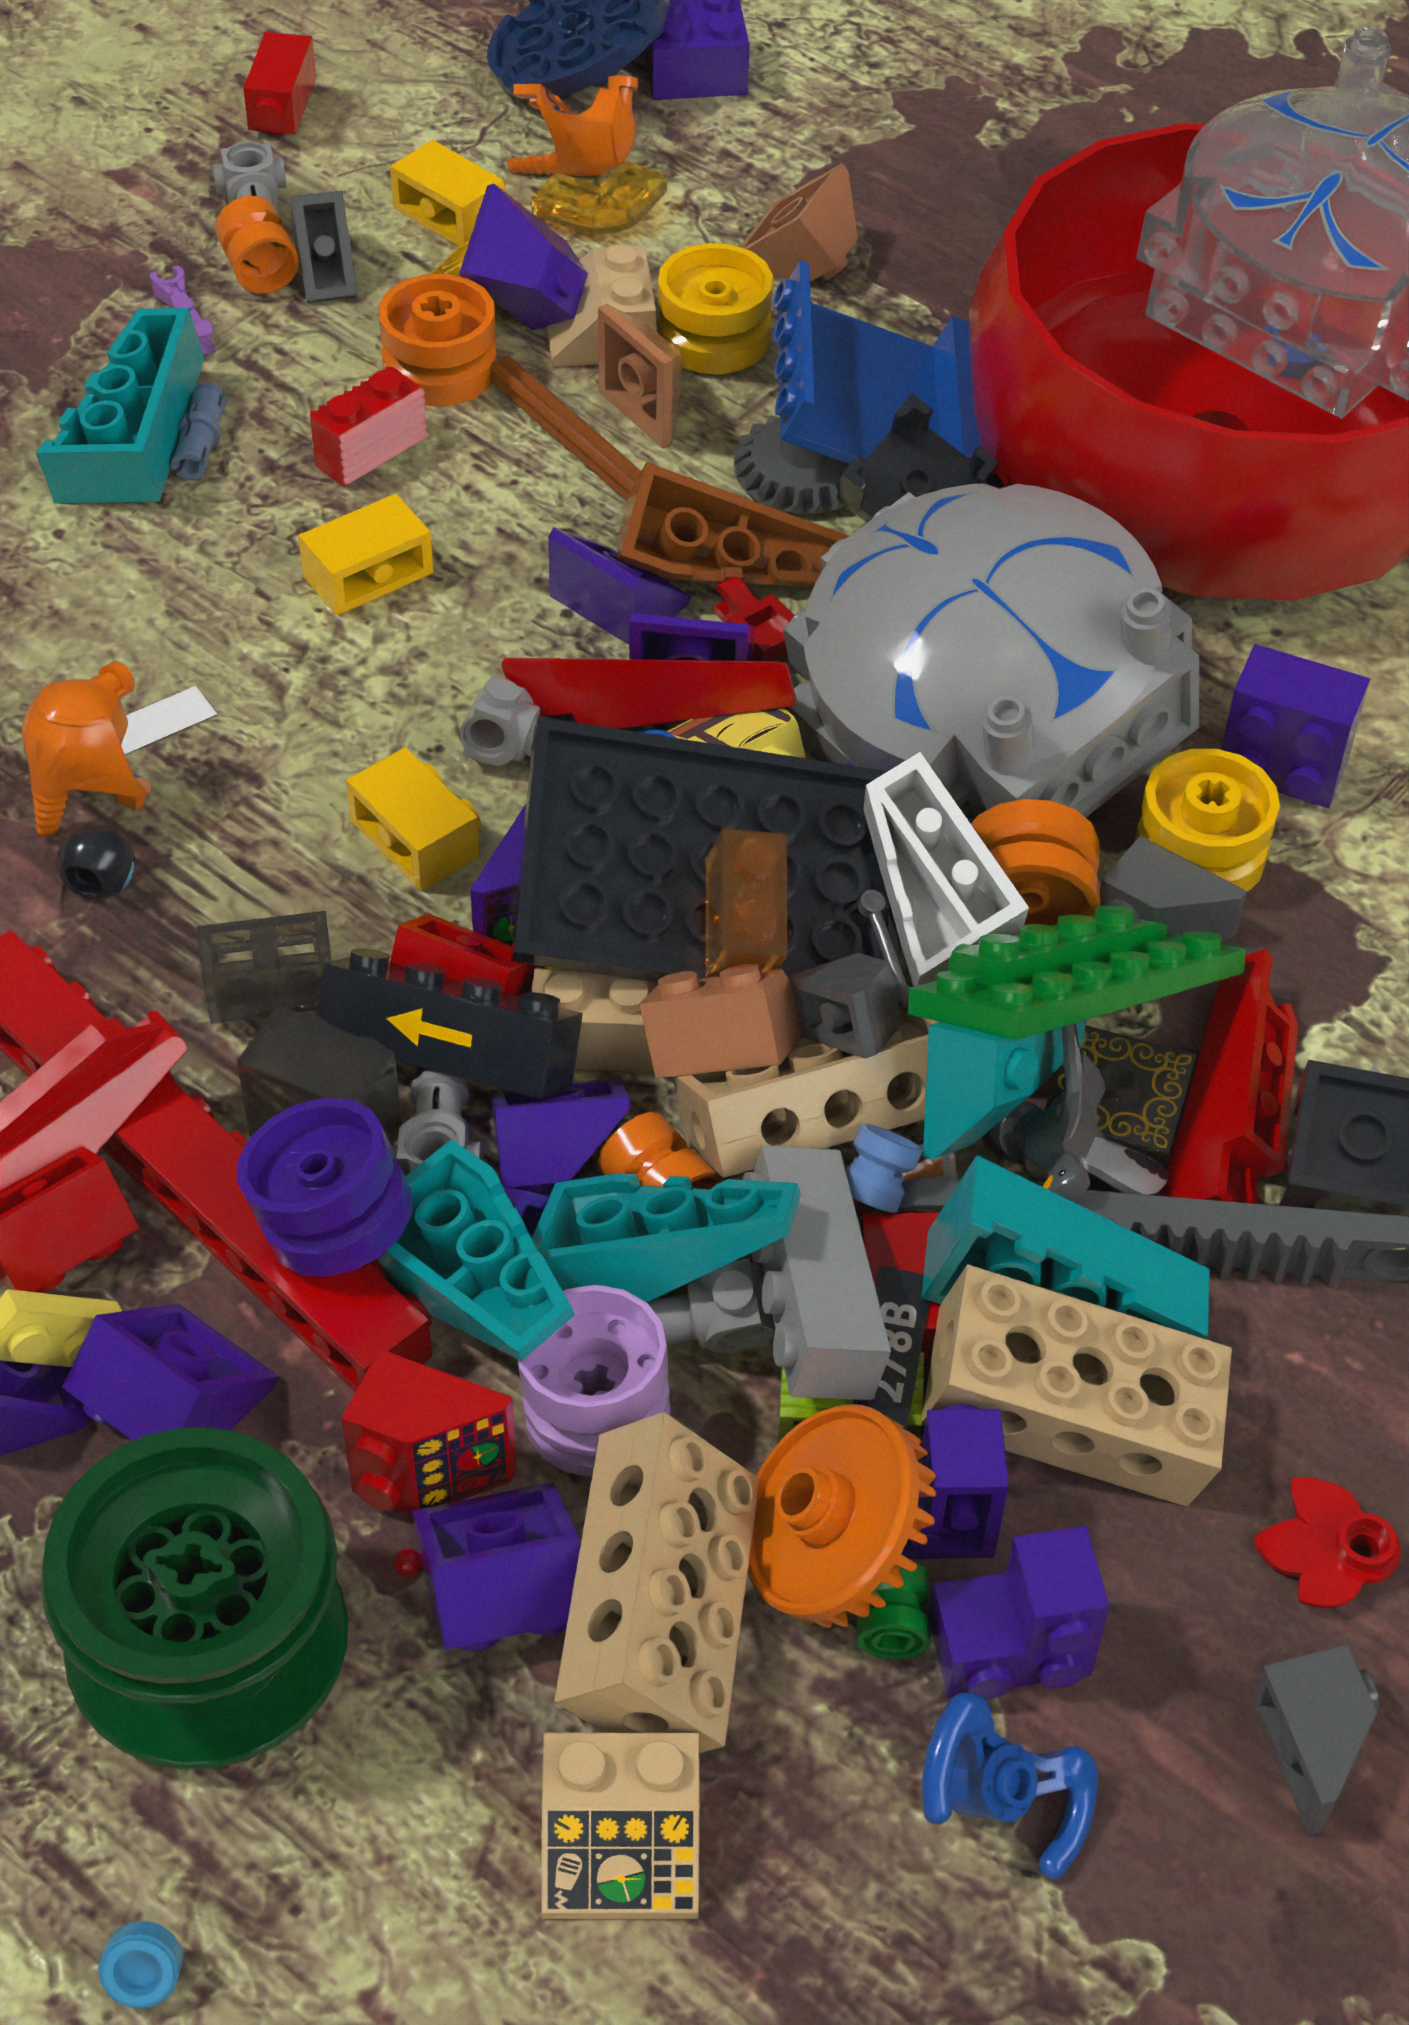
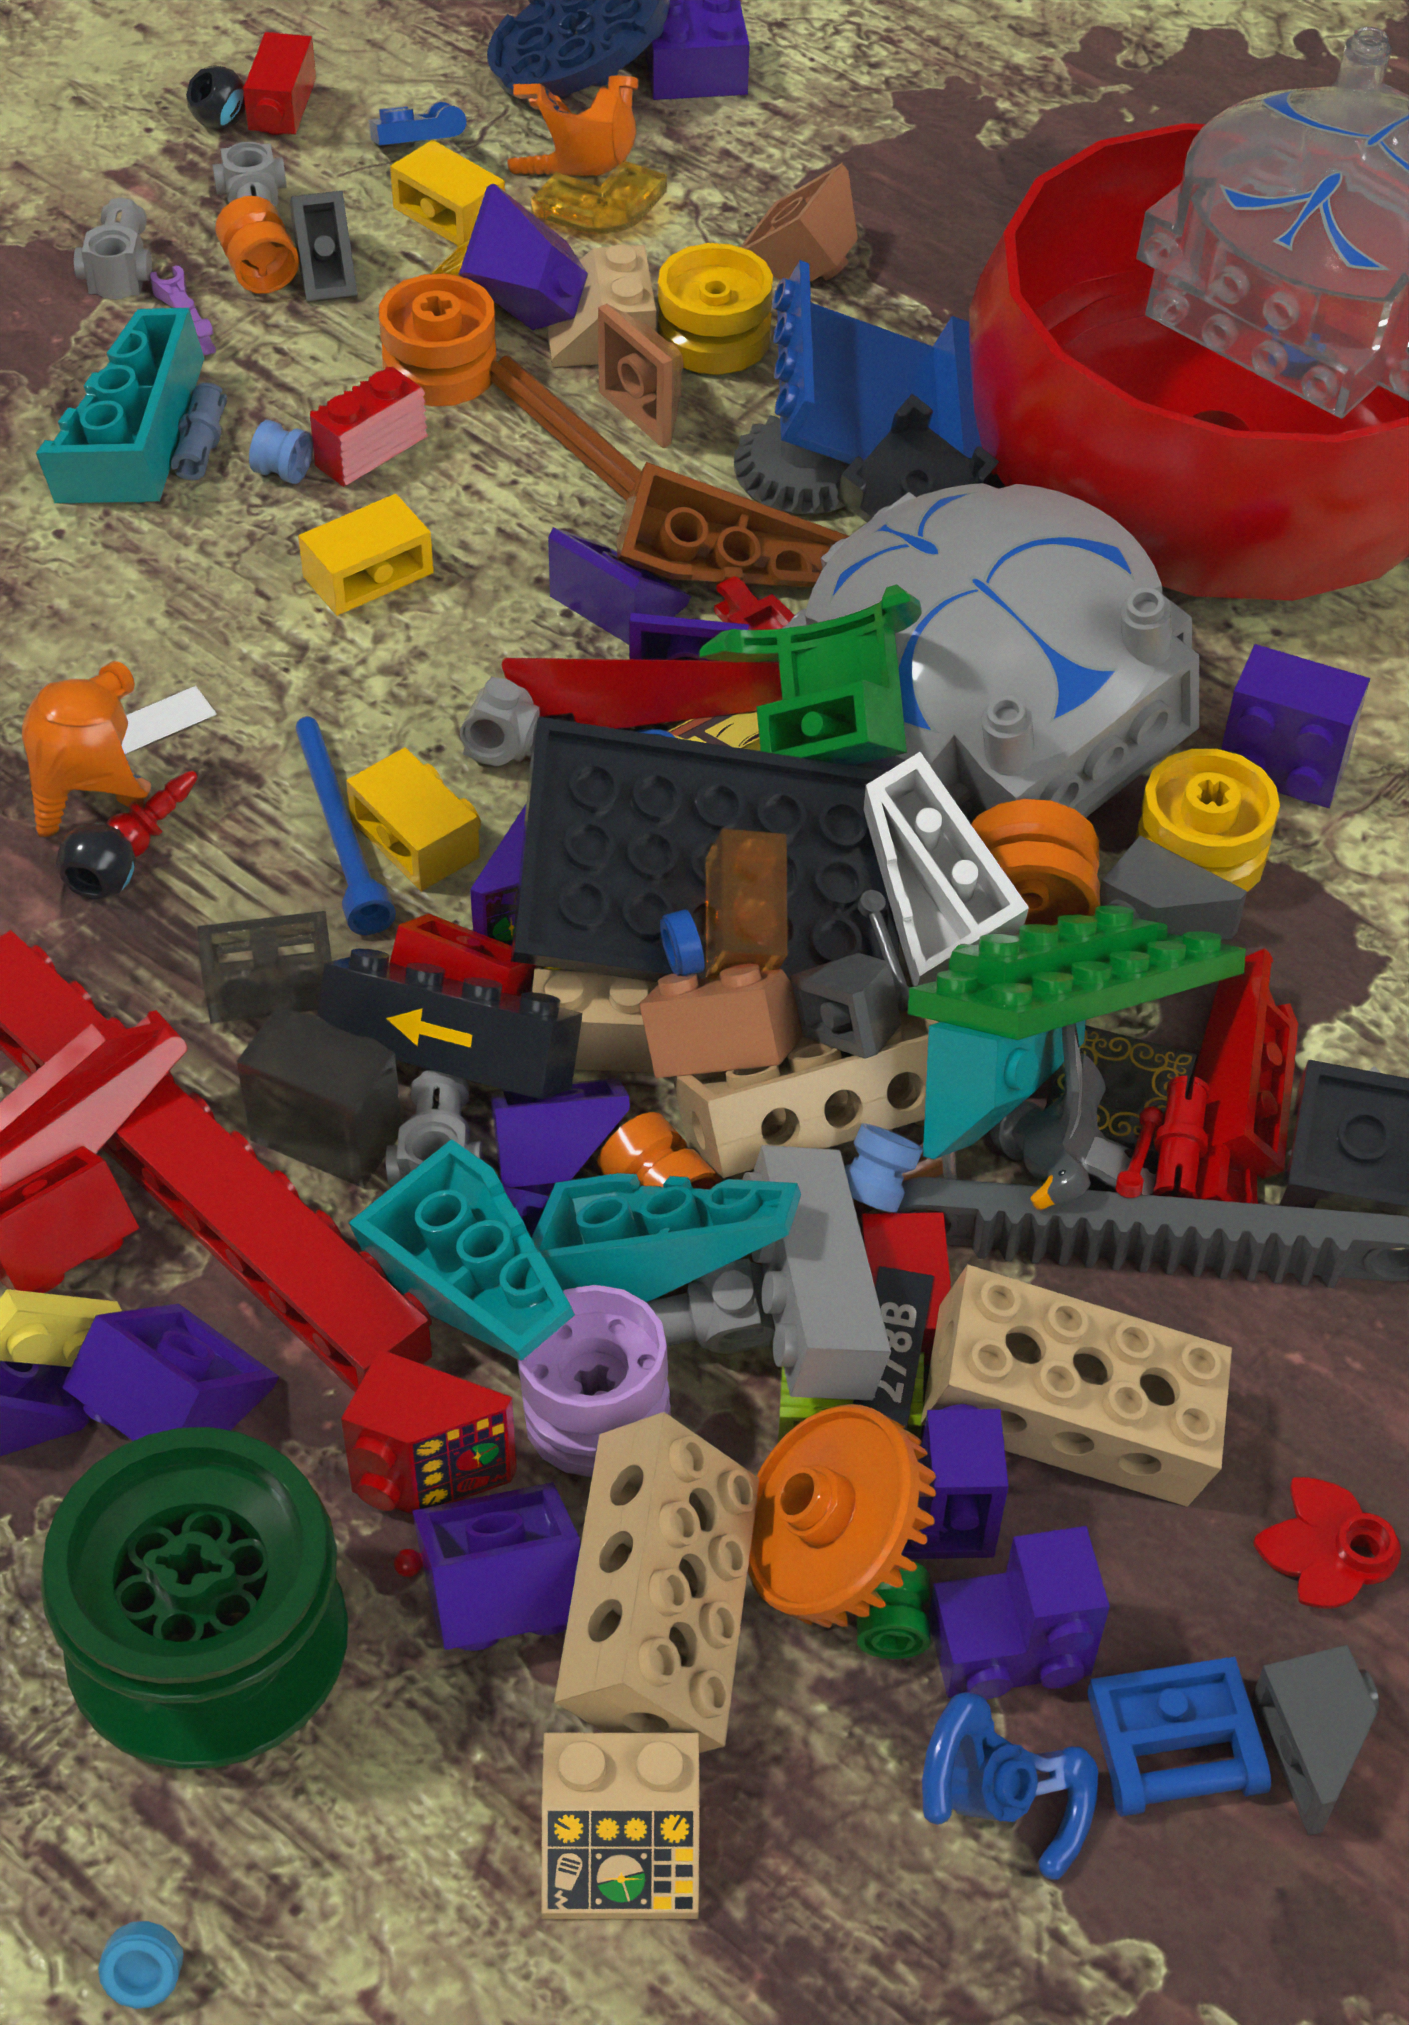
dark purple wheel [237,1098,412,1277] -> none
teal wedge [921,1155,1209,1339] -> none
none -> light grey connector [74,198,152,300]
none -> red bar [105,771,198,857]
none -> black piece [186,65,246,130]
none -> medium blue wheel [249,420,313,484]
none -> blue piece [295,716,396,935]
none -> blue plate [368,101,467,145]
none -> blue tile [660,909,705,976]
none -> green piece [699,584,922,766]
none -> blue plate [1087,1657,1271,1817]
none -> red hinge [1115,1106,1164,1198]
none -> red pin [1152,1075,1210,1199]

